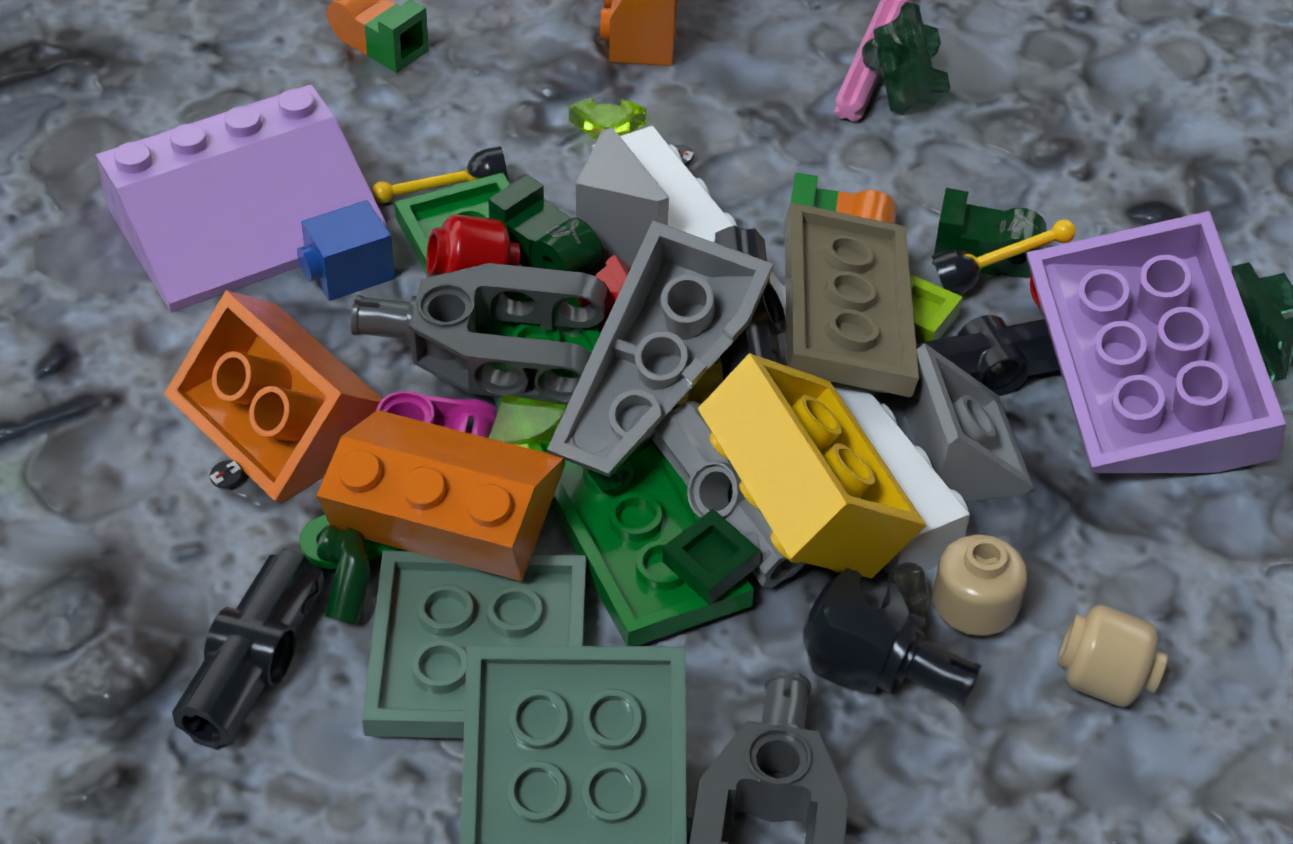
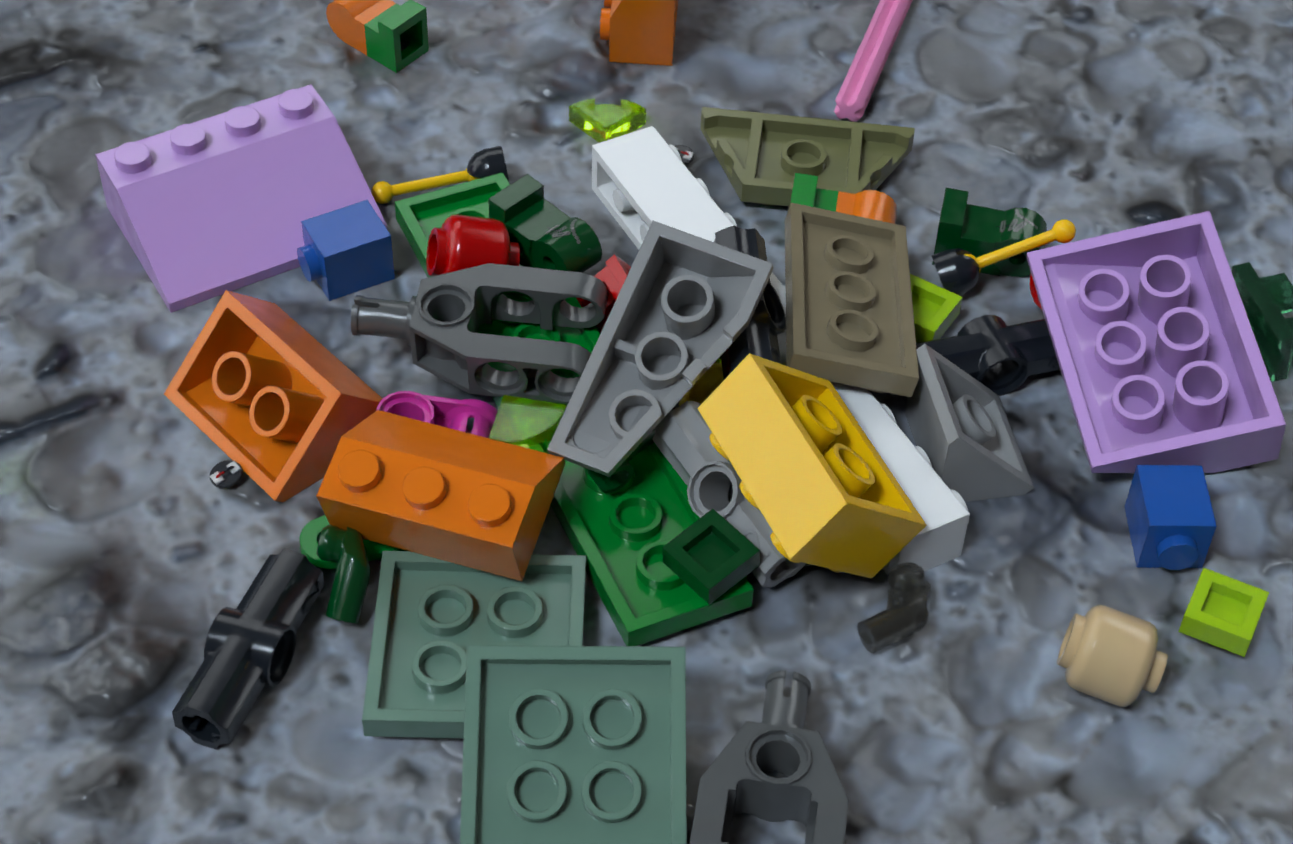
light grey slope [576,127,669,276] -> none
black piece [803,568,982,707] -> none
clear green hips [861,2,951,115] -> none
tan head [933,534,1027,636] -> none
none -> olive wing [700,107,915,206]
none -> blue brick [1124,465,1217,570]
none -> lime plate [1178,567,1269,657]

